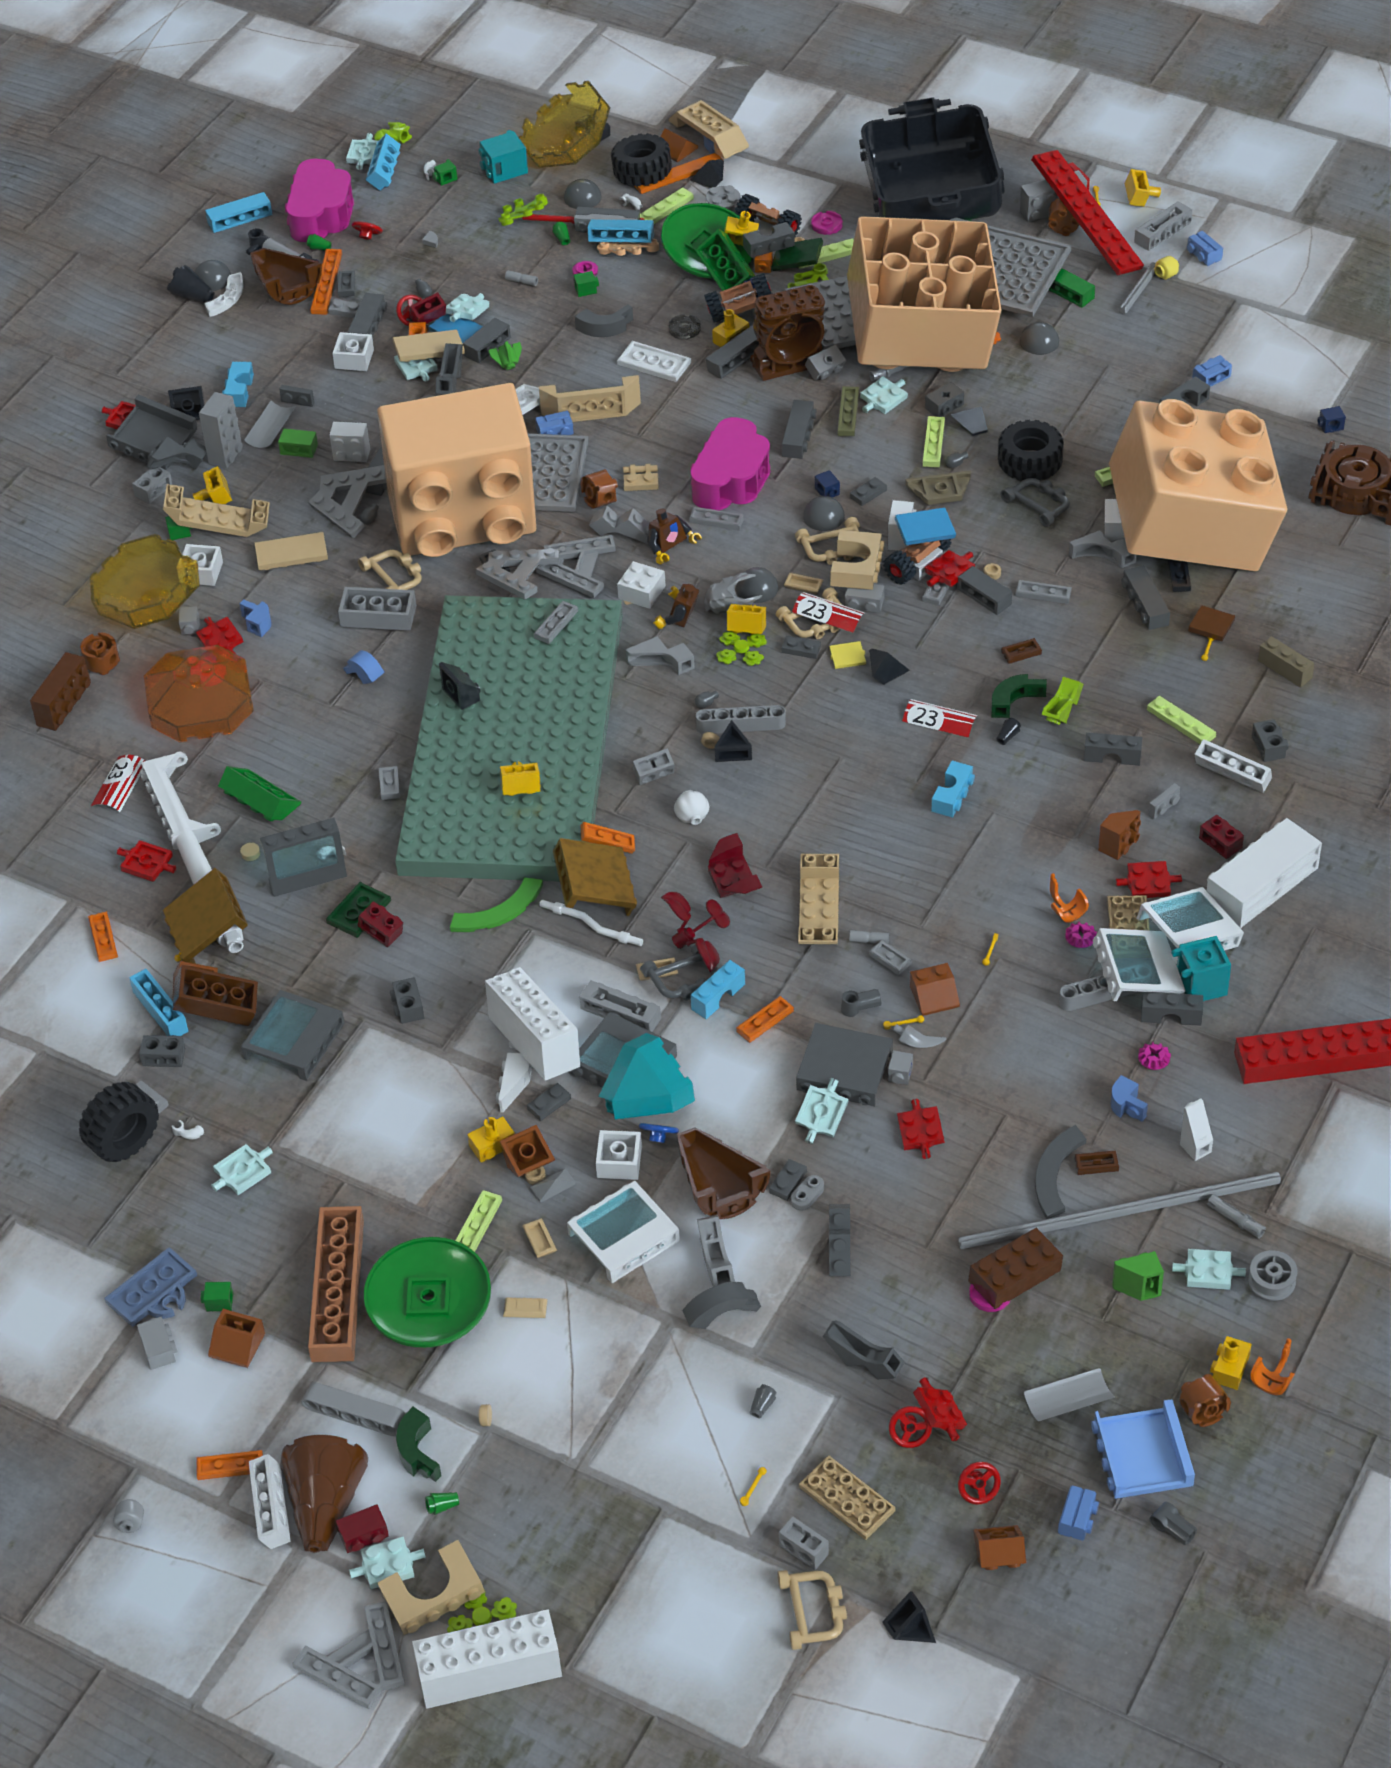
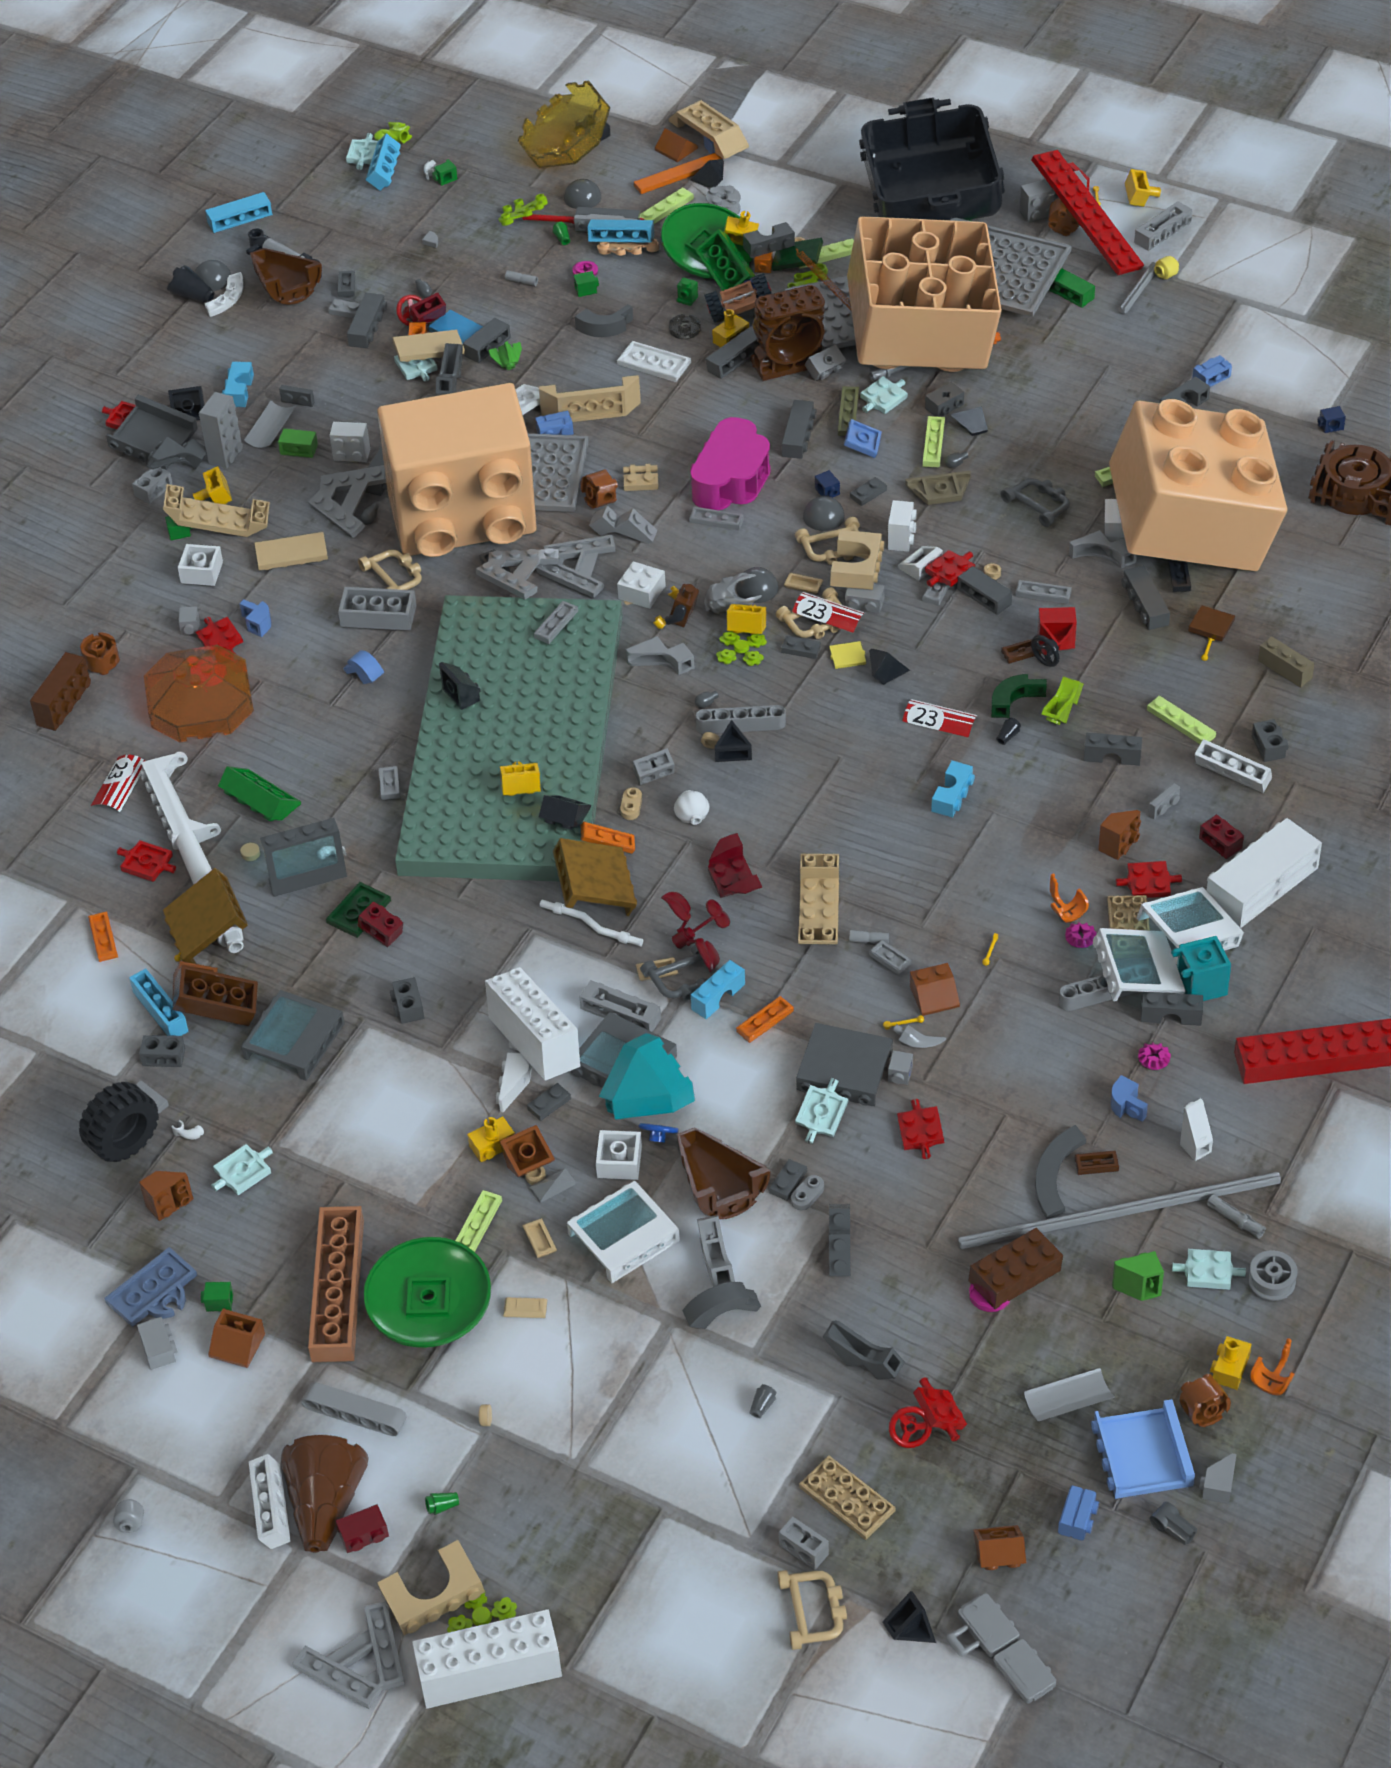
clear yellow windscreen [90,534,200,629] -> none
orange tile [197,1450,263,1480] -> none
dark pink brick [285,159,354,242] -> none
green cone [307,234,332,251] -> none
orange tile [310,249,342,315] -> none
white brick [332,332,374,371] -> none
light aqua plate [349,1537,426,1589] -> none
red piece [352,221,383,240] -> none
dark green arch [396,1406,442,1482] -> none
light aqua plate [446,293,489,322] -> none
bright green tile [450,877,543,932] -> none
teal container [478,130,528,184] -> none
black tyre [611,133,672,187] -> none
white arm [619,193,643,210] -> none
torso [647,508,702,564] -> none
plate [735,194,802,237] -> none
yellow hinge [740,1467,767,1506] -> none
dark pink tile [811,211,843,235] -> none
dark grey piece [841,989,881,1017] -> none
plate [883,539,952,585] -> none
dark azure tile [895,508,956,546] -> none
red piece [958,1462,1001,1505] -> none
black tyre [998,419,1064,481] -> none
dark grey piece [1020,322,1059,355] -> none
medium blue brick [1187,231,1223,266] -> none
none -> dark orange slope [139,1171,193,1221]
none -> black slope [539,795,591,830]
none -> tan plate [620,788,642,820]
none -> green brick [676,277,698,306]
none -> orange piece [796,249,851,310]
none -> medium blue tile [844,419,882,458]
none -> light grey piece [946,1593,1056,1704]
none -> red piece [1031,607,1077,667]
none -> light grey slope [1199,1453,1237,1504]

